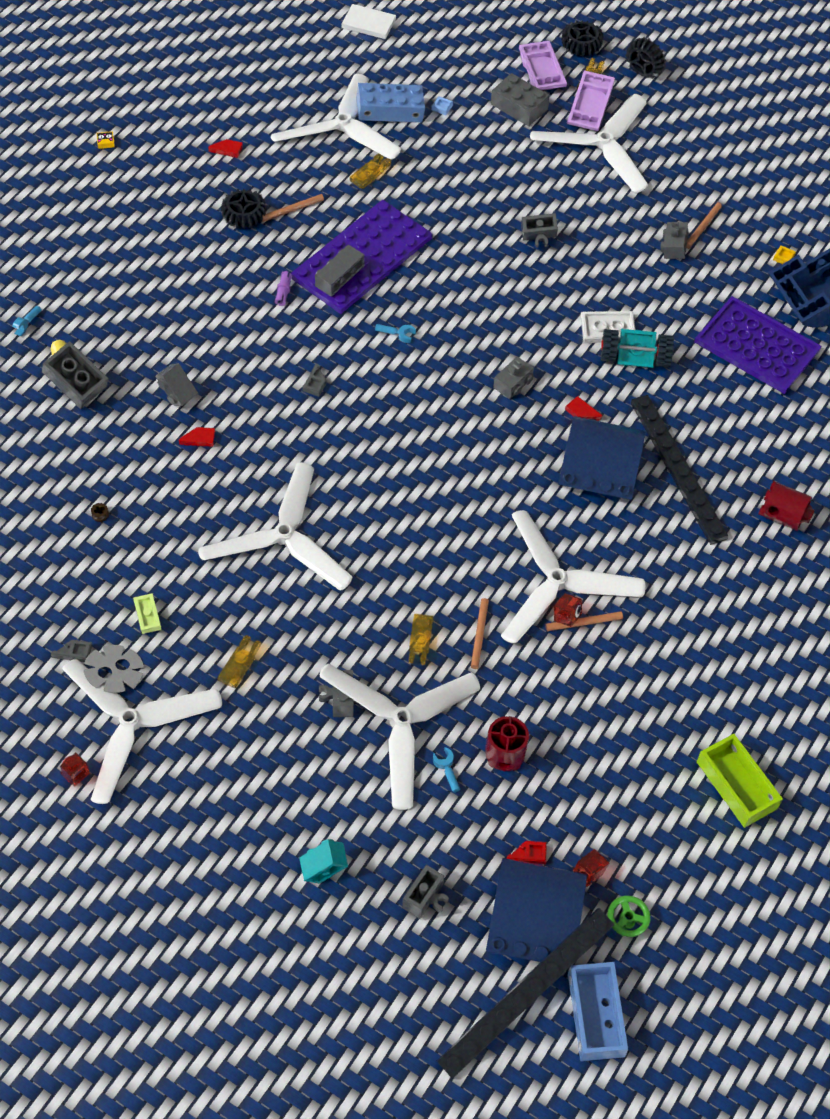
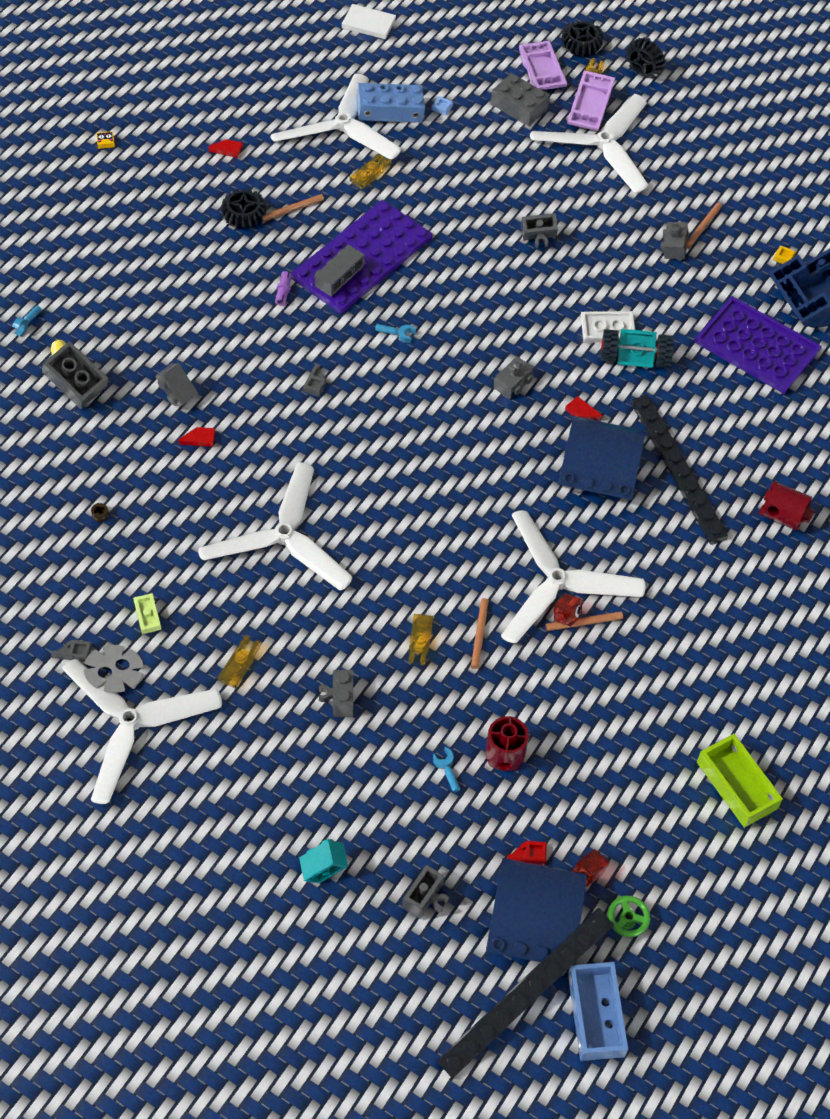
clear red brick [60,752,90,787] -> none
white piece [320,664,480,810] -> none

